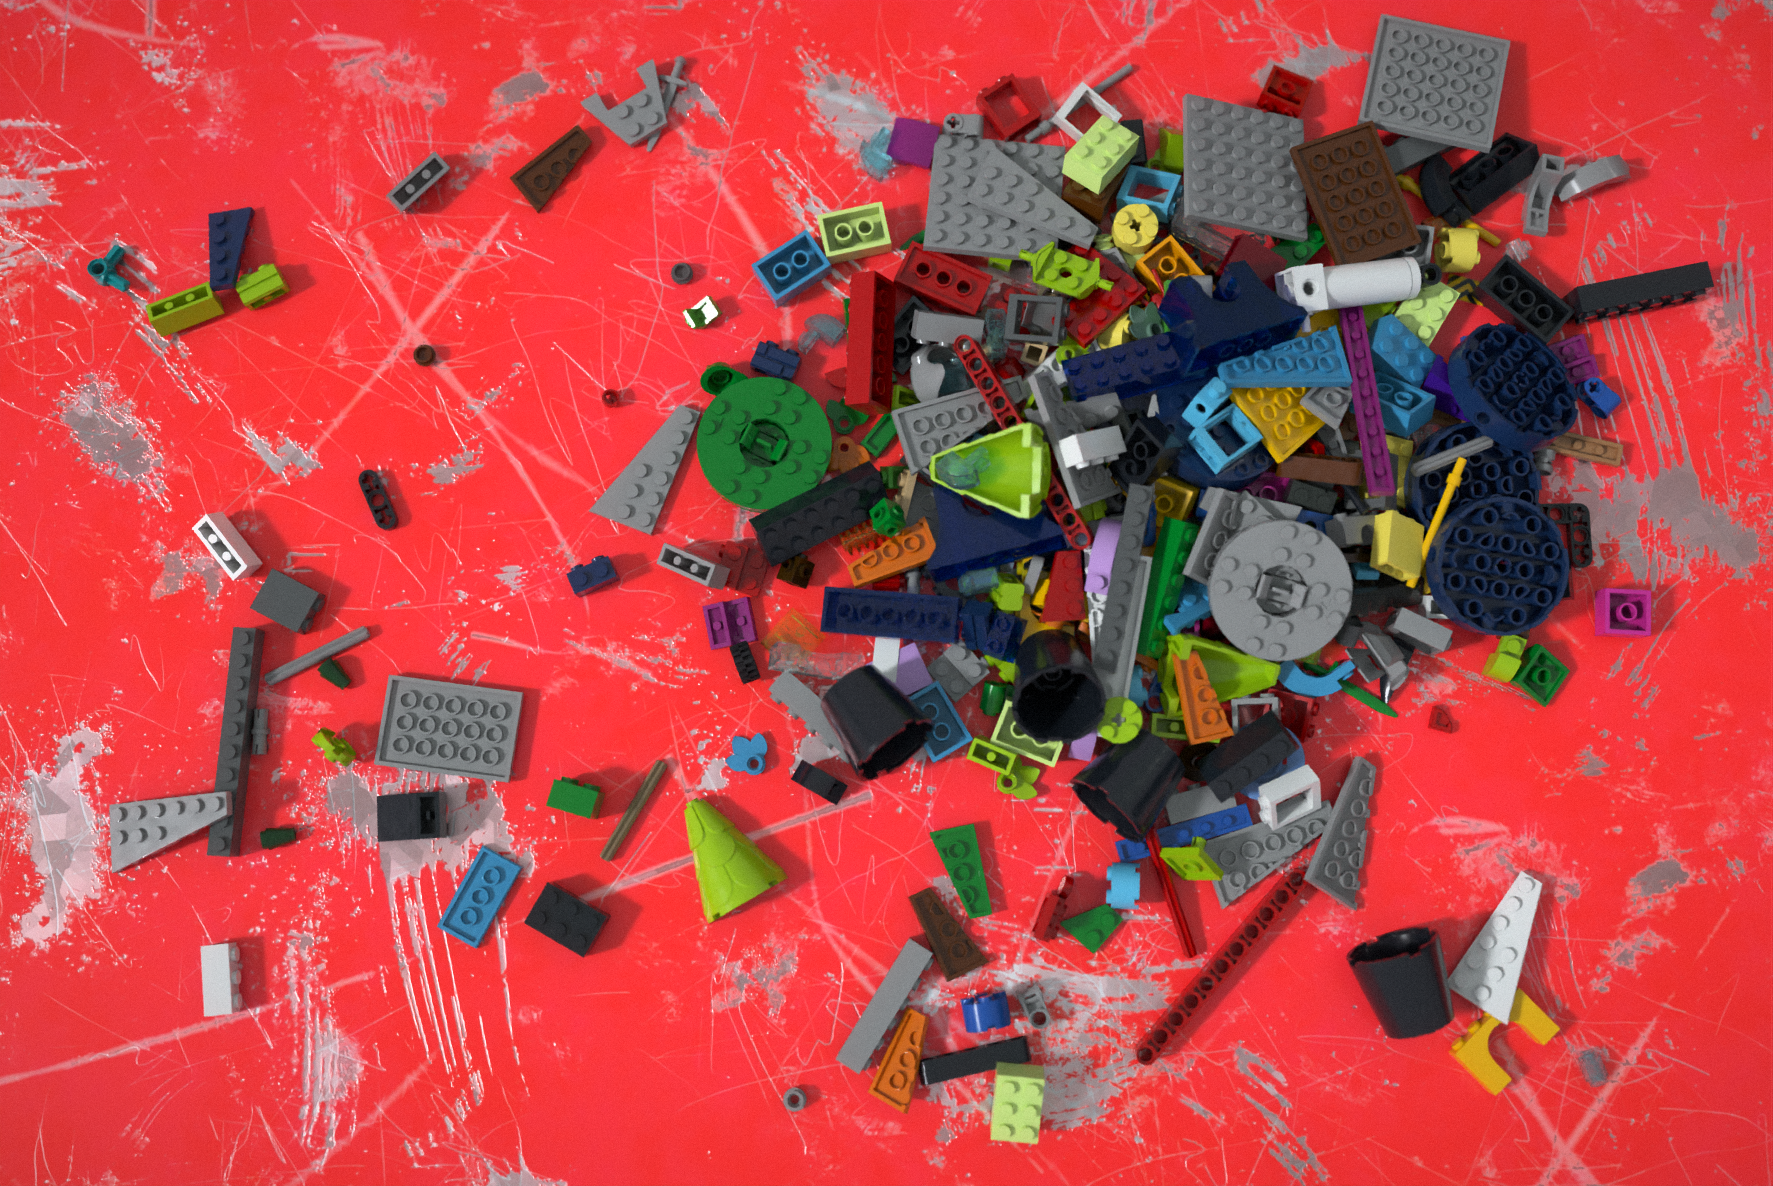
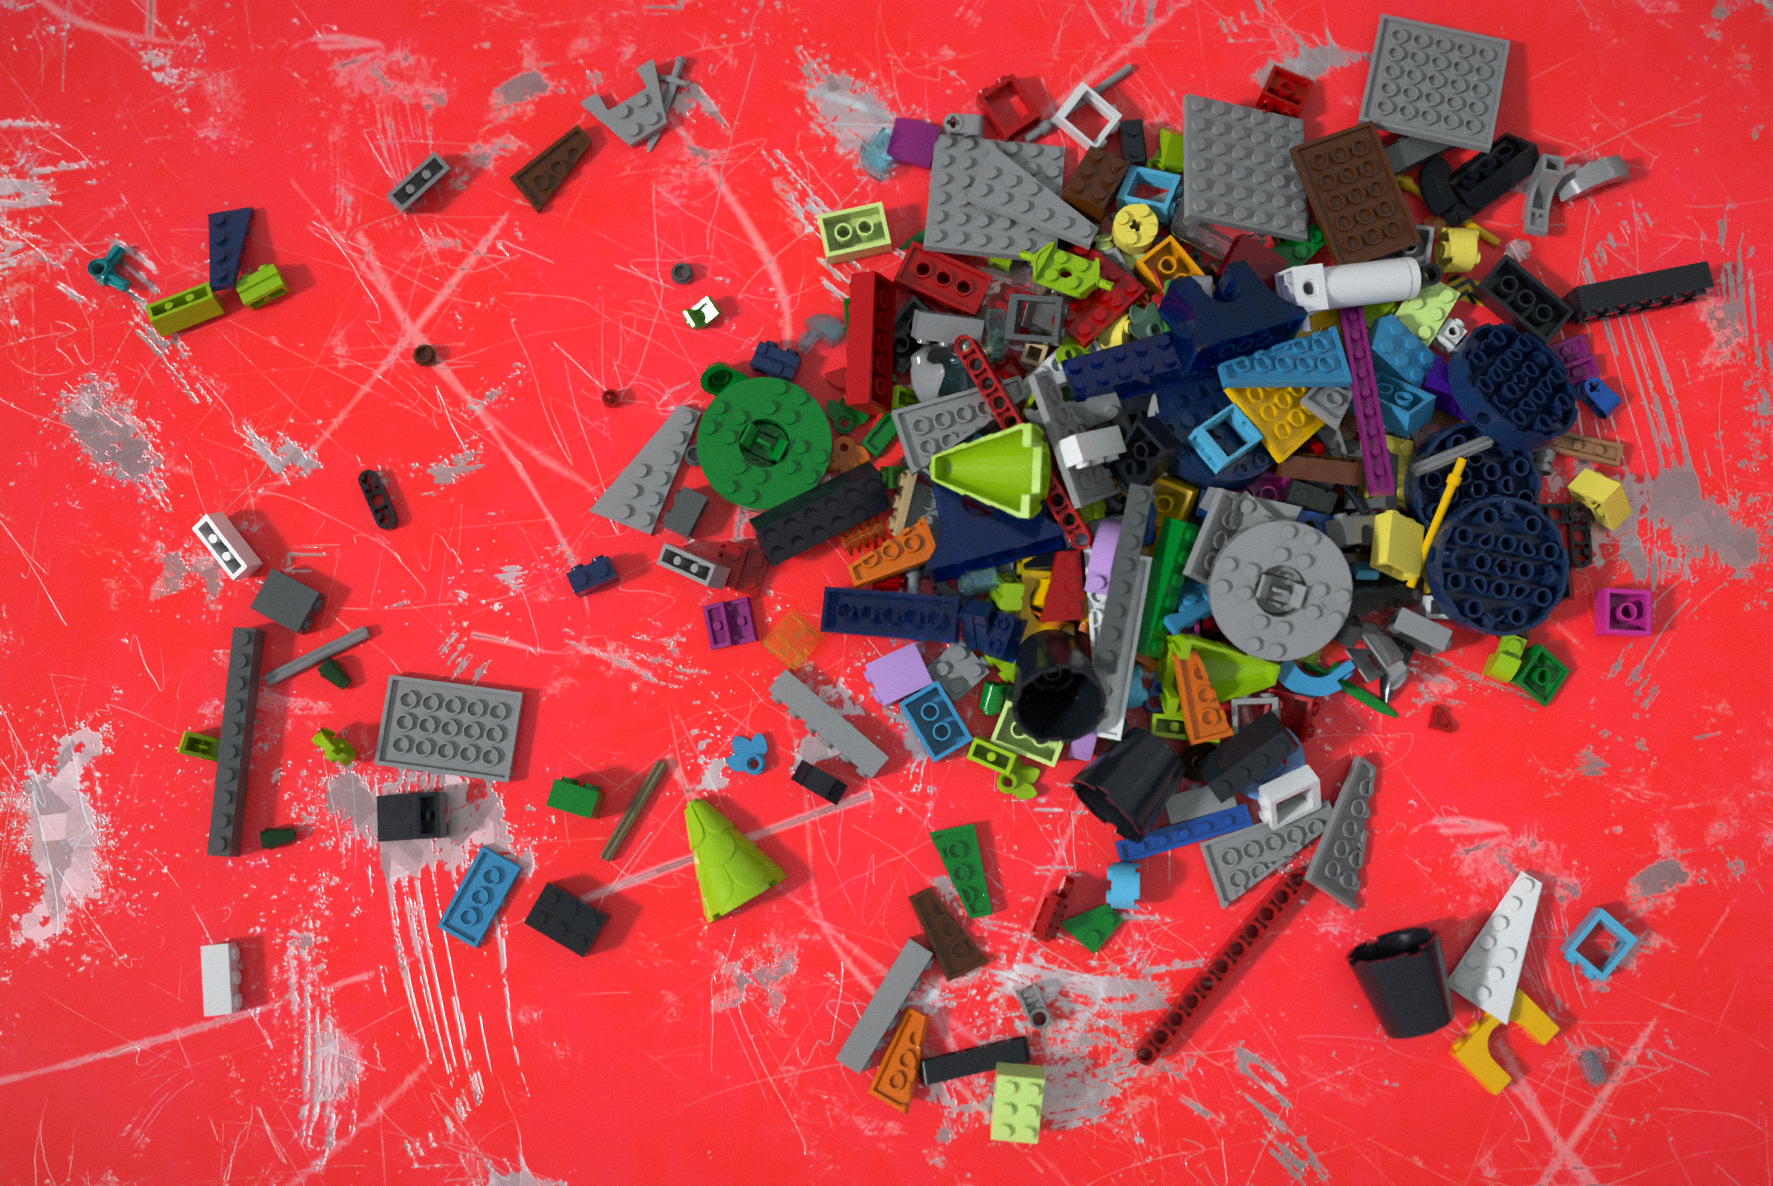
light grey wing [109,791,233,873] -> none
light grey pin [251,709,270,755] -> none
black tyre [729,640,761,685] -> none
dark azure brick [751,229,832,308] -> none
clear arch [768,641,865,681] -> none
dark brown brick [777,553,815,589] -> none
light grey plate [783,1087,807,1112] -> none
black cone [820,665,935,781] -> none
green brick [869,497,907,538] -> none
white sticker [873,638,900,683] -> none
clear light blue brick [935,446,991,490] -> none
blue brick [960,990,1011,1033] -> none
light grey beam [1023,555,1044,595] -> none
yellowish green brick [1062,115,1140,195] -> none
lime plate [1097,697,1143,743] -> none
red axle [1145,826,1197,958] -> none
lime tile [1160,836,1224,880] -> none
medium azure torso [1181,377,1233,428] -> none
none -> lime slope [177,731,220,762]
none -> dark grey brick [662,486,710,541]
none -> dark grey plate [684,444,700,467]
none -> white brick [1431,318,1467,355]
none -> medium azure window [1559,907,1638,982]
none -> light yellow brick [1567,468,1632,531]

